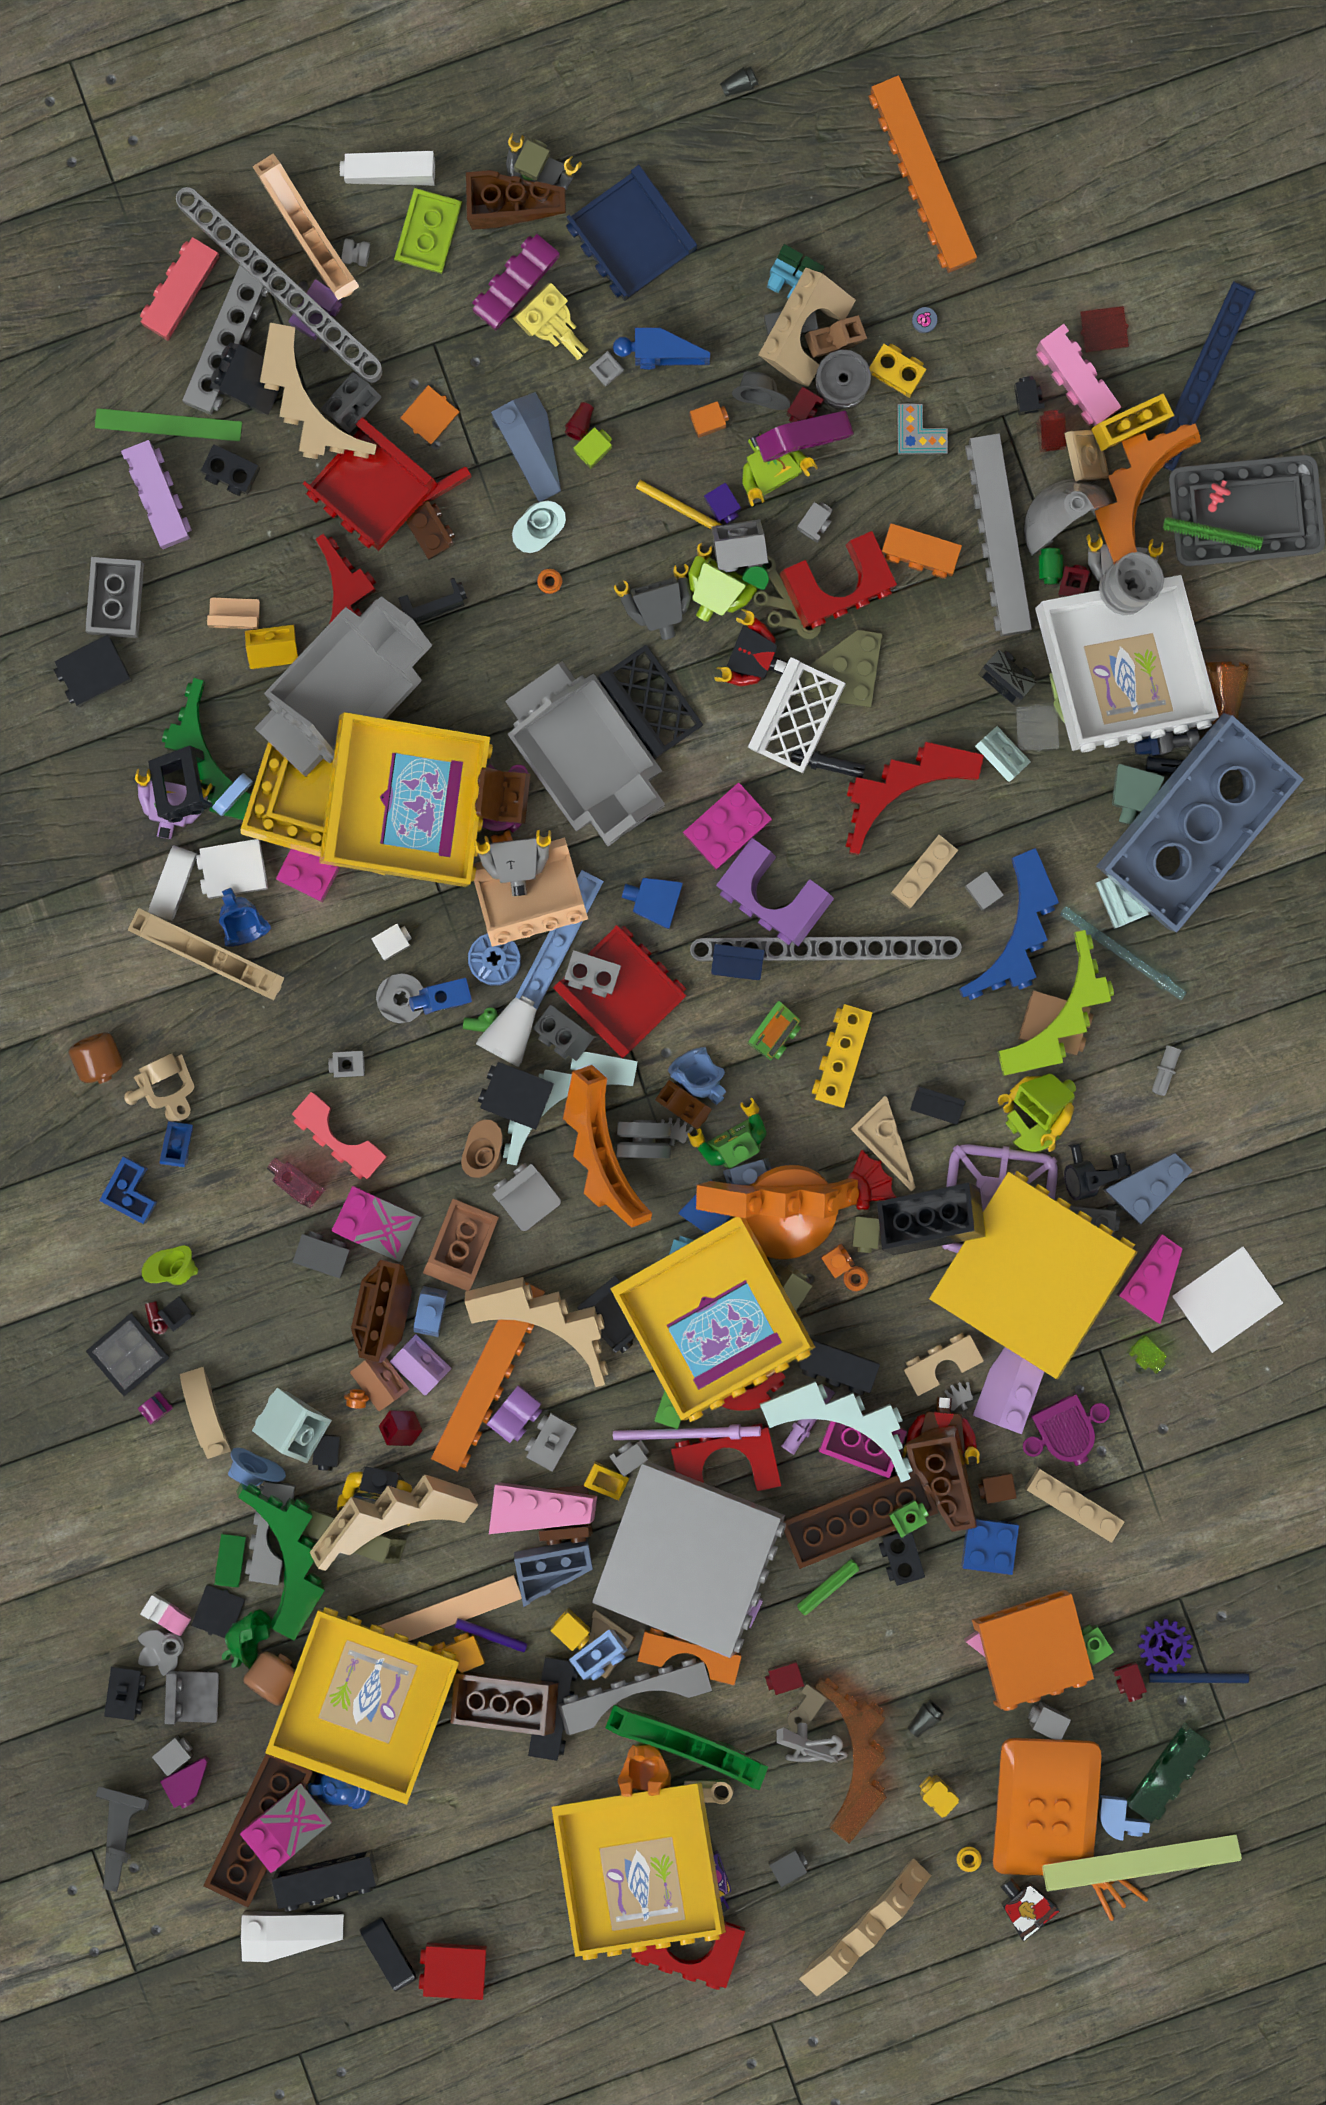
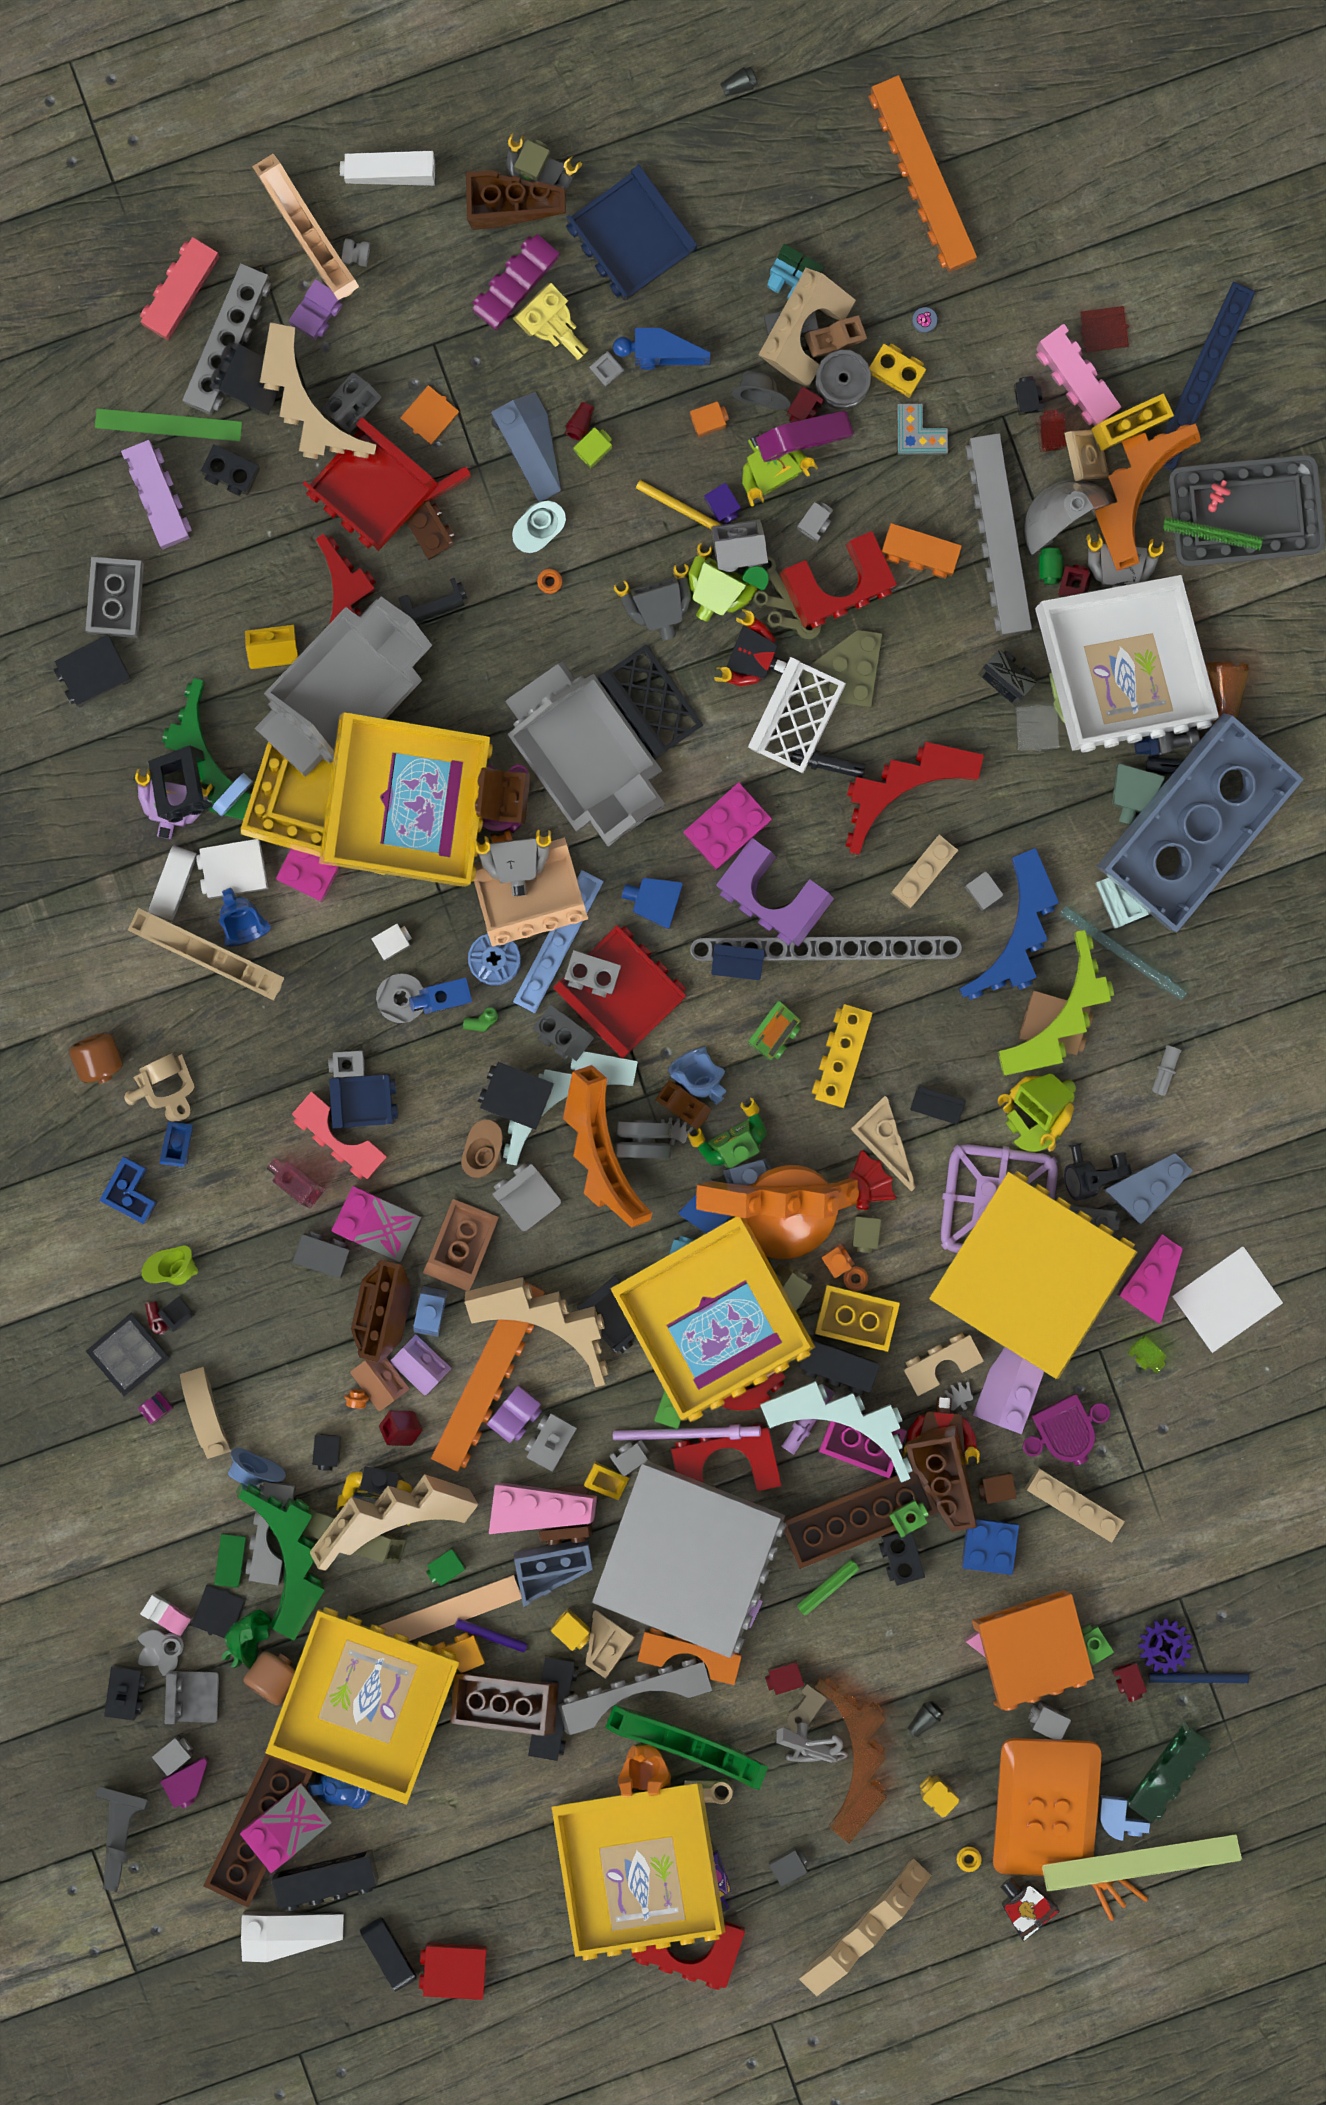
light grey beam [176,187,383,383] -> none
light nougat panel [207,598,260,629] -> none
light aqua slope [252,1388,332,1463] -> none
lime tile [394,188,462,274] -> none
white cone [476,996,537,1067] -> none
light blue brick [569,1630,628,1681] -> none
black brick [877,1182,986,1255] -> none
light aqua plate [975,726,1031,782] -> none
light grey wheel [1099,552,1164,615] -> none
none -> dark blue panel [329,1074,398,1128]
none -> green brick [426,1547,466,1586]
none -> yellow brick [814,1284,900,1352]

